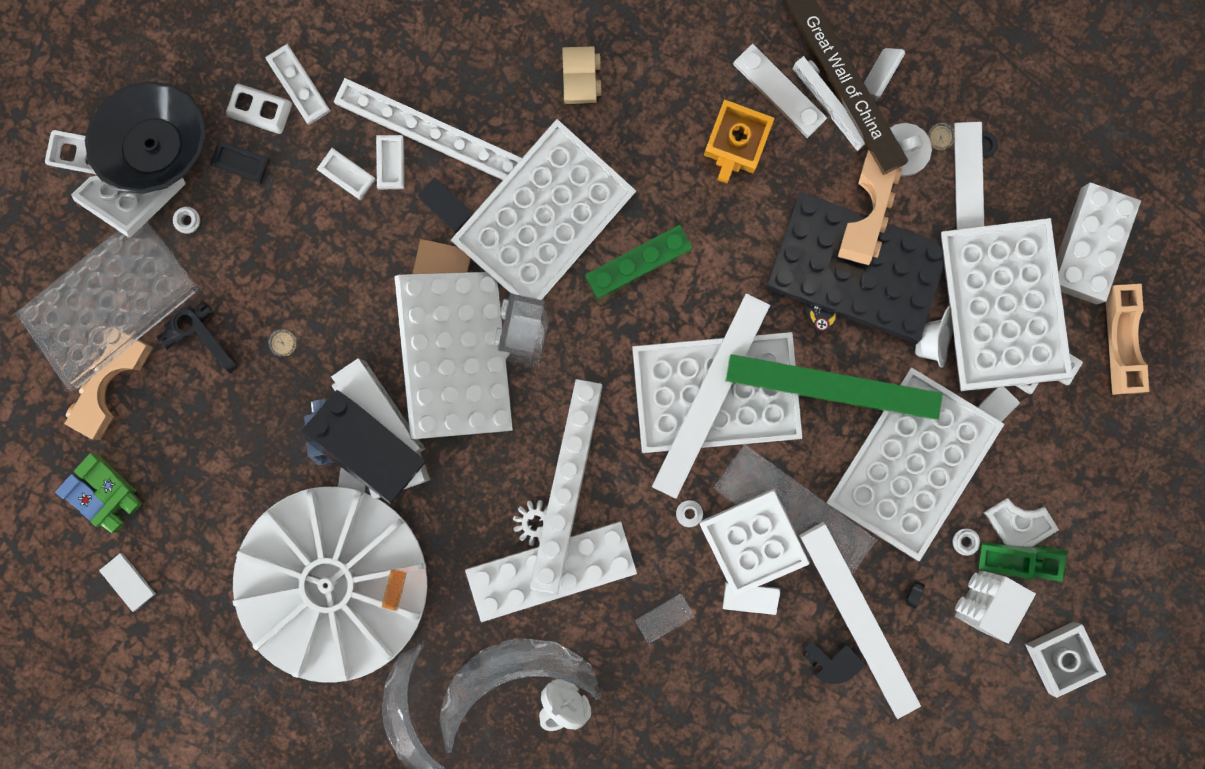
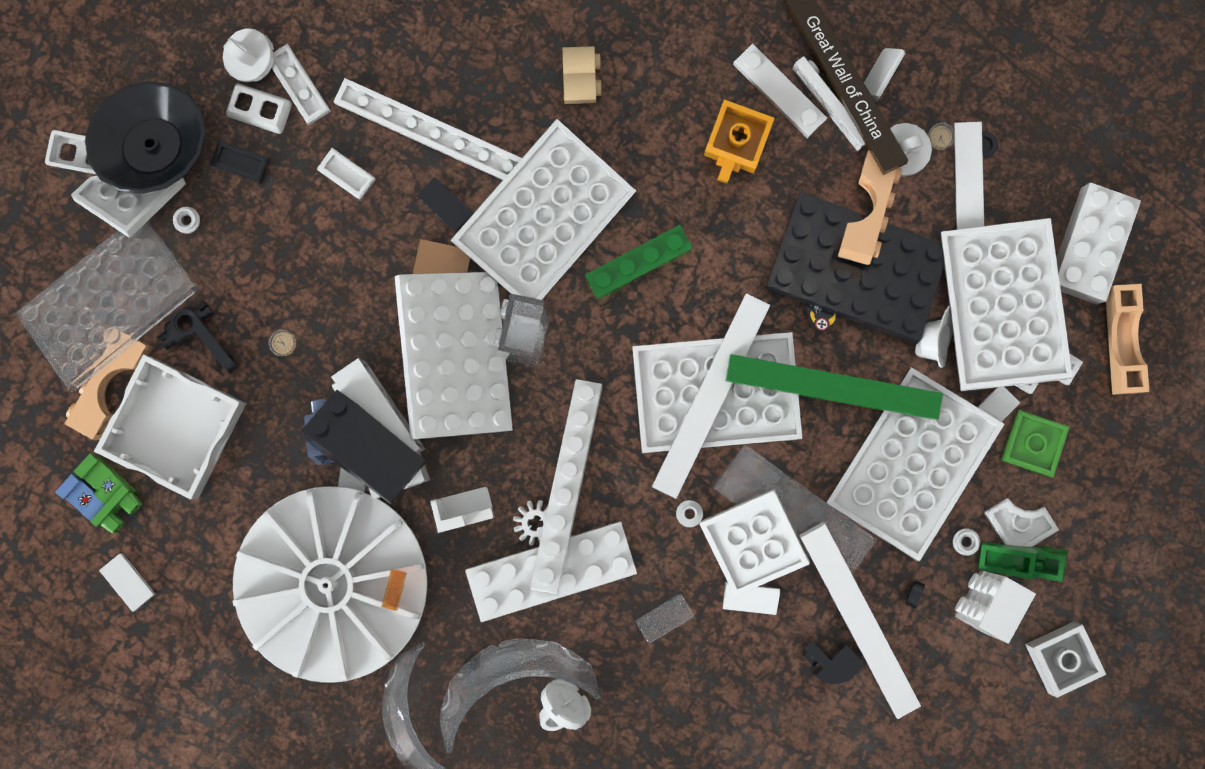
white tile [376,135,405,189] -> none
none -> white tile [94,355,247,499]
none -> white tile [223,28,274,82]
none -> white panel [430,487,495,533]
none -> bright green tile [1001,410,1070,477]

